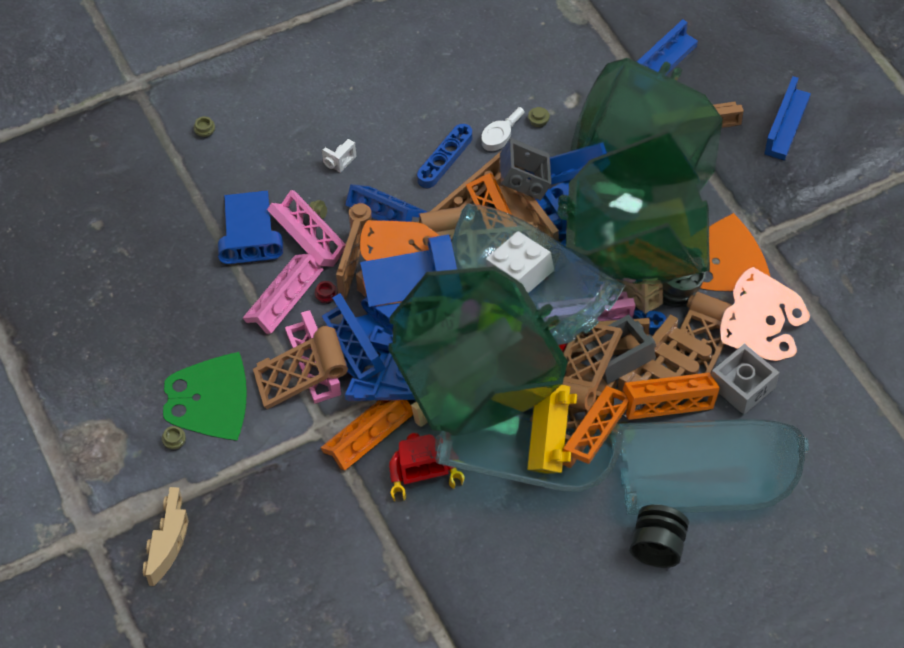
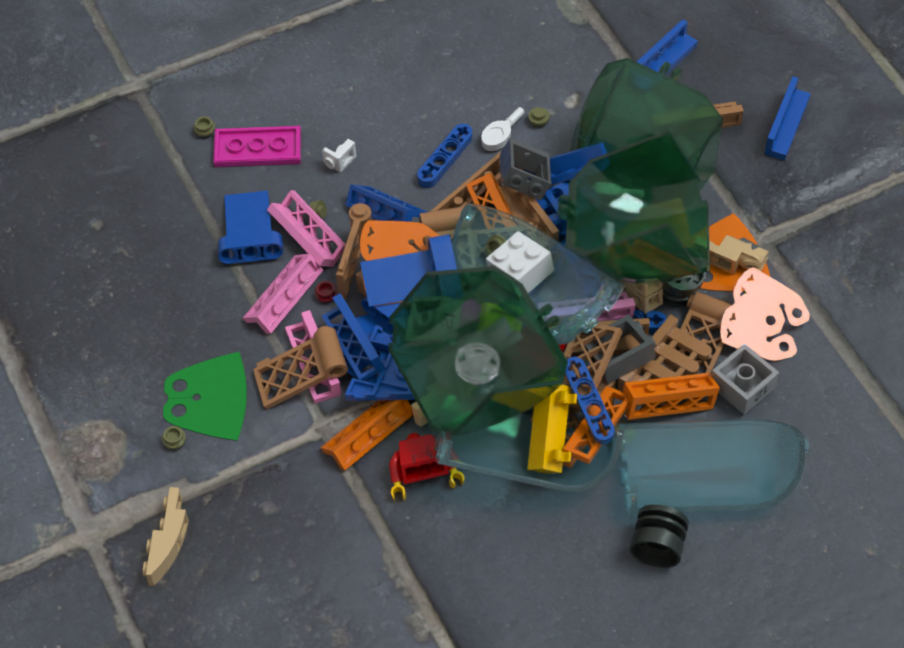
none -> dark pink tile [214,126,301,167]
none -> clear wheel [455,343,500,385]
none -> olive plate [486,235,506,255]
none -> blue beam [564,357,615,444]
none -> tan plate [694,235,769,275]

